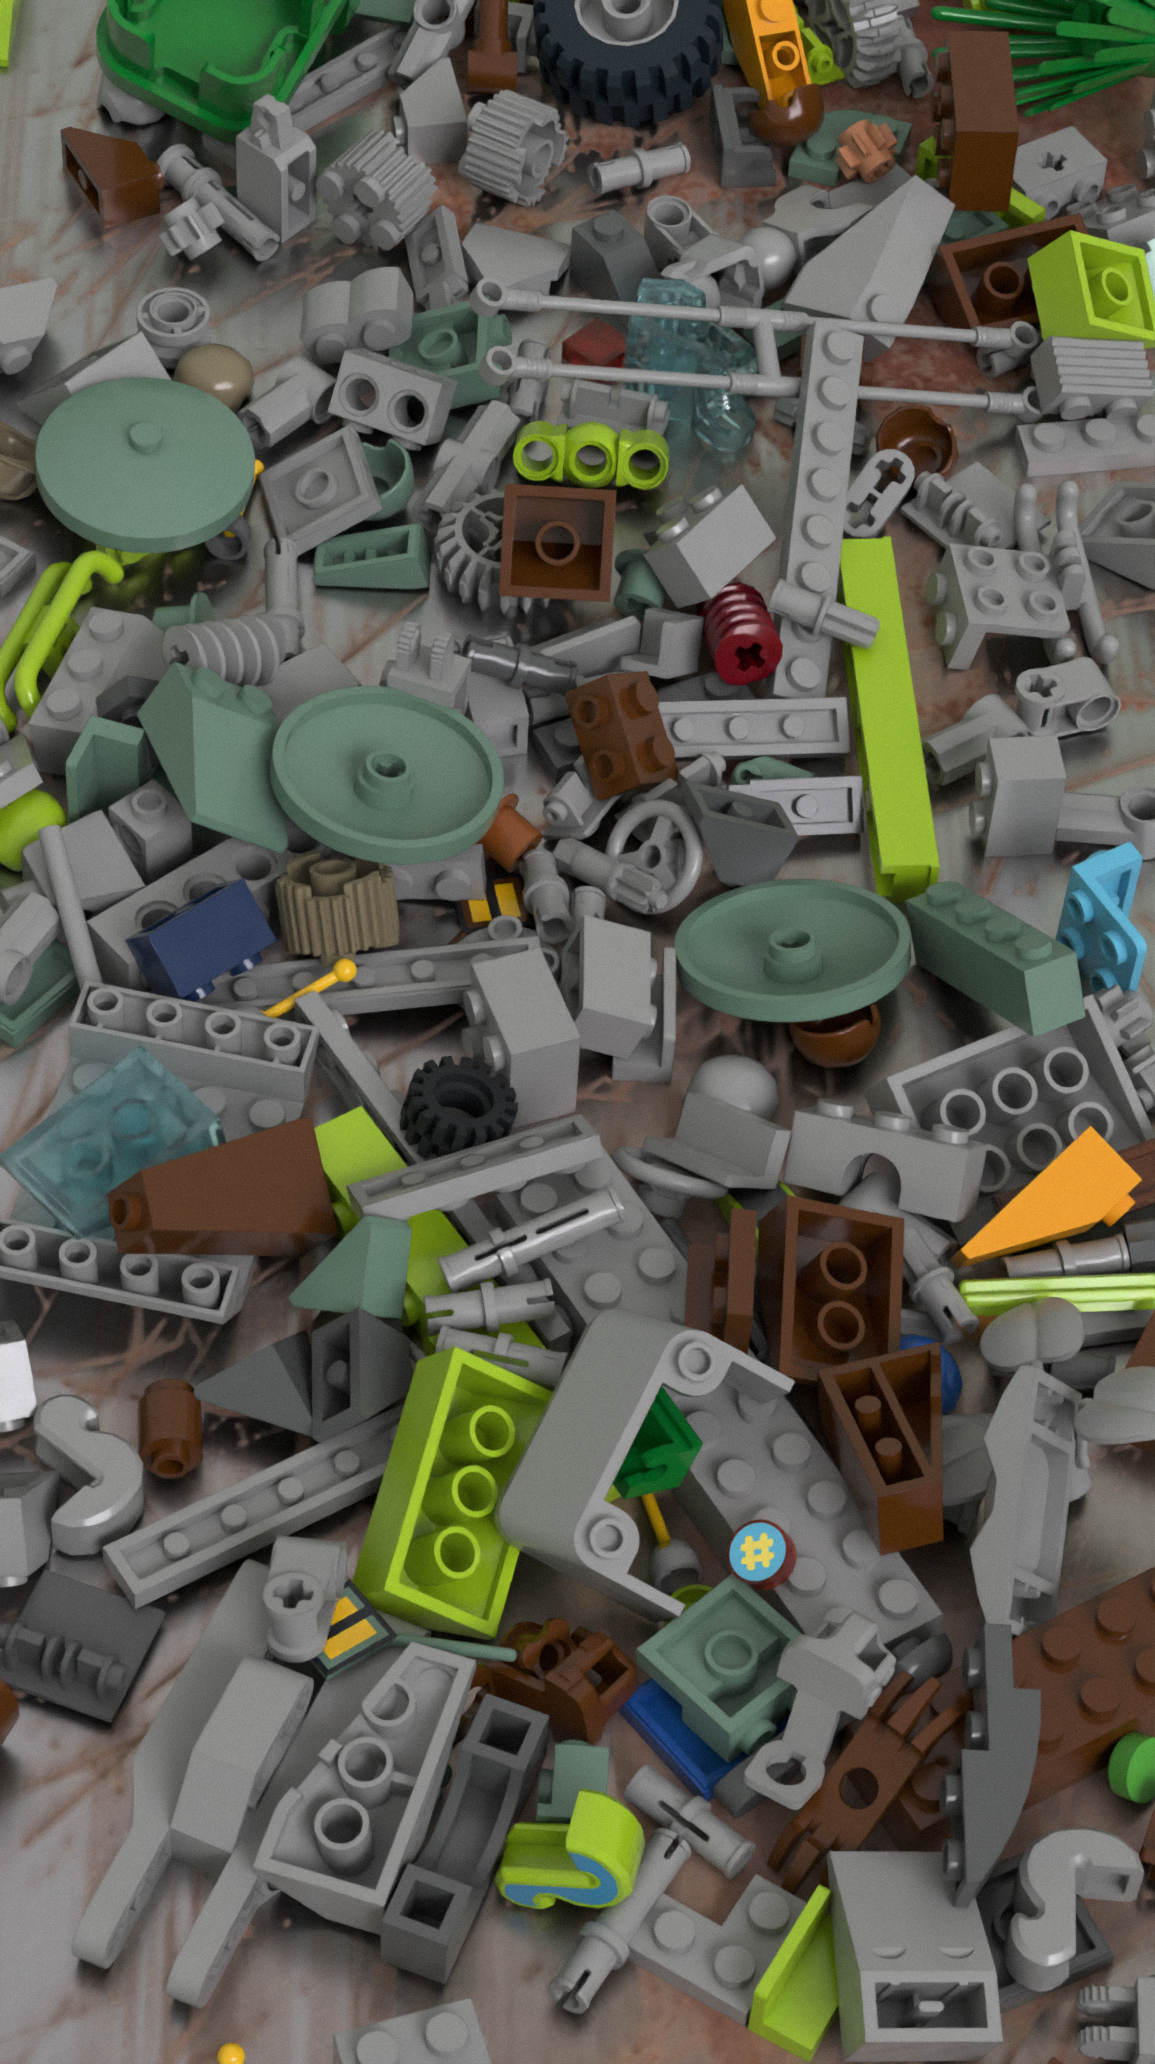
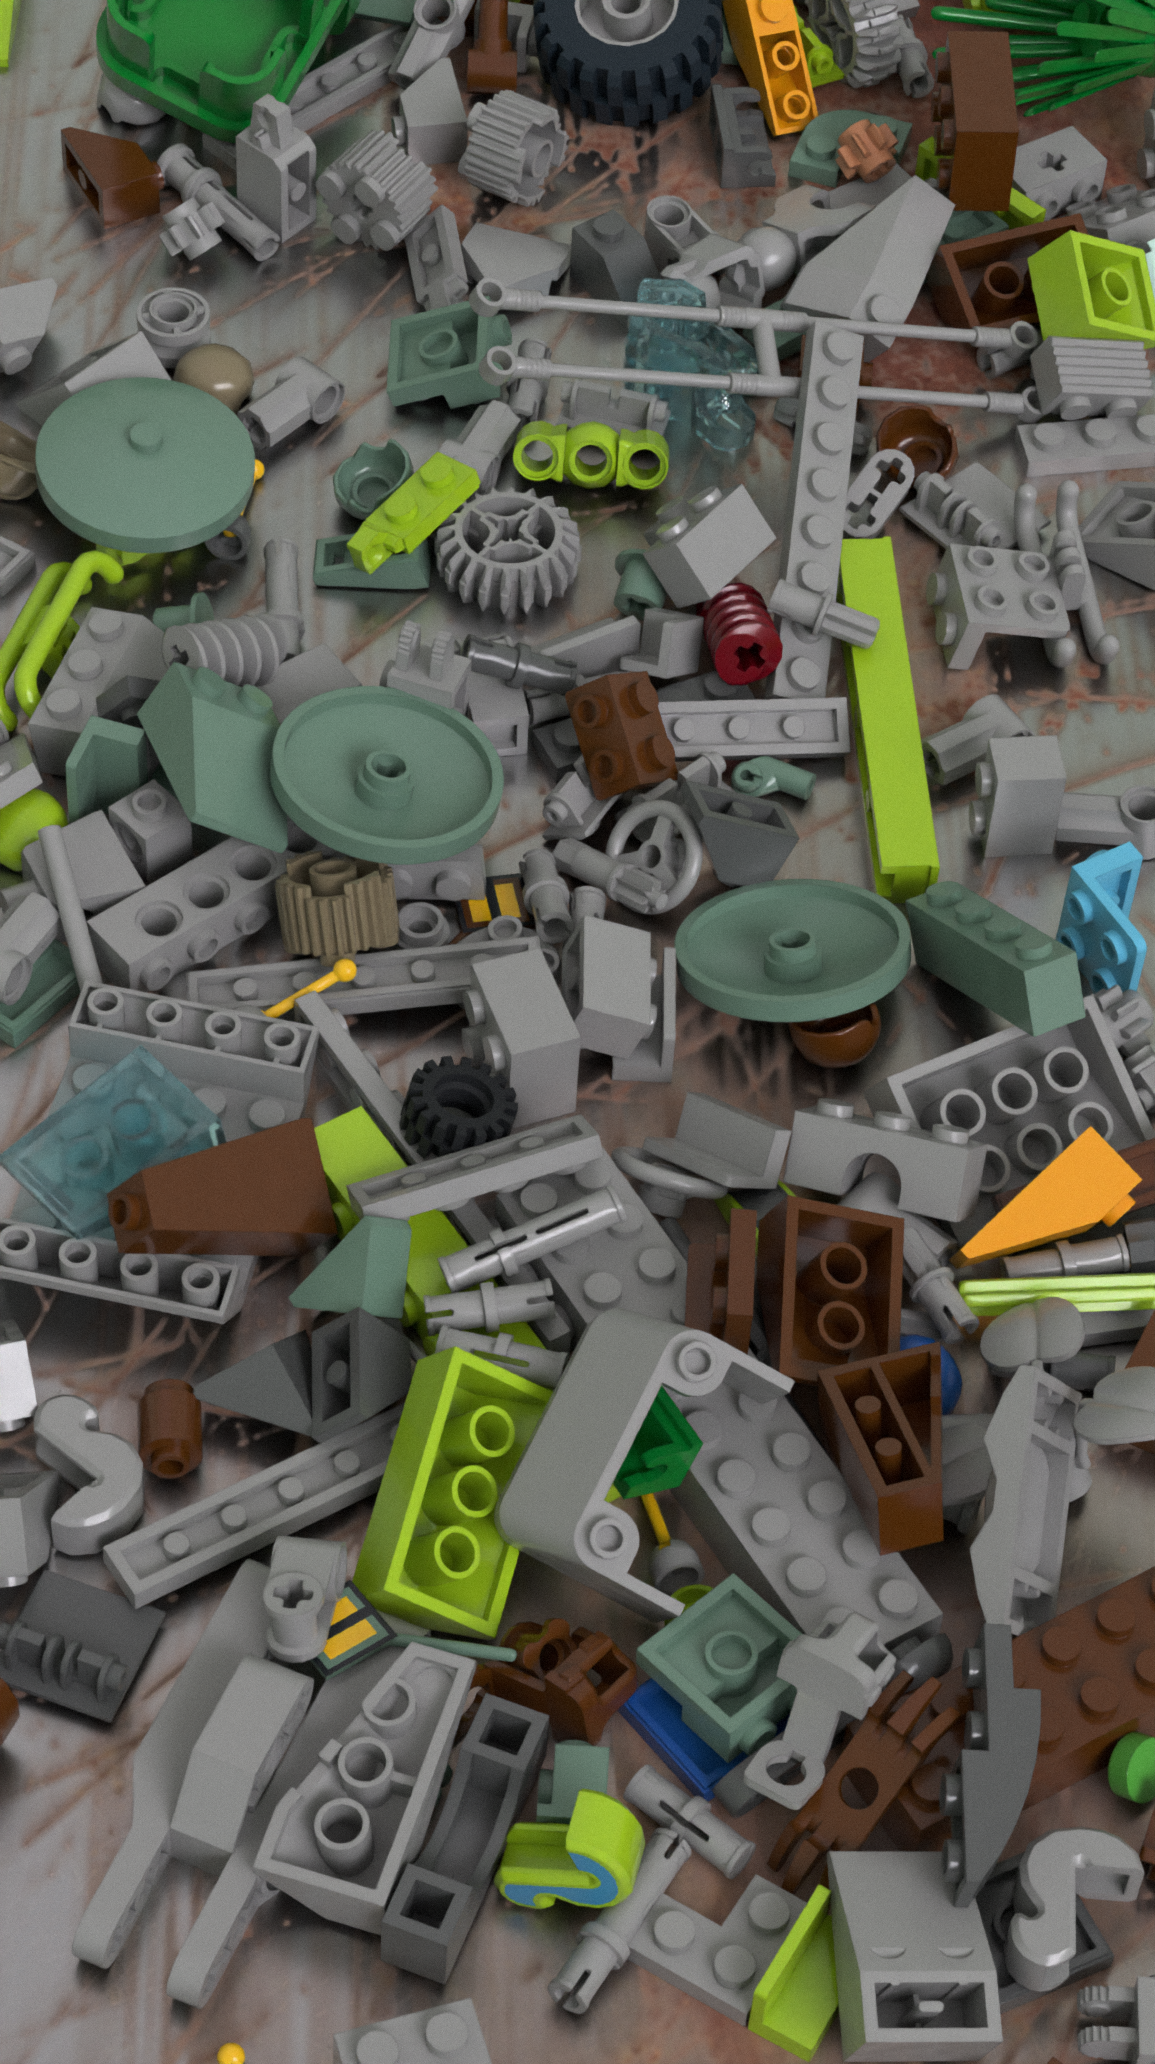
dark blue brick [125,878,277,1002] -> none
light grey tile [258,424,383,556] -> none
light grey brick [300,267,414,365] -> none
light grey brick [328,348,458,451] -> none
dark orange piece [476,793,543,873] -> none
reddish brown slope [499,484,617,602] -> none
clear red tile [561,318,636,383] -> none
light grey pin [587,141,691,196] -> none
light grey hair [682,1055,780,1122] -> none
hinge [712,776,864,836] -> none
tile [726,1519,797,1590] -> none
reddish brown hair [747,83,824,147] -> none
light grey piece [1012,657,1121,737] -> none
none -> lime hinge [346,451,481,575]
none -> light grey plate [394,902,449,950]

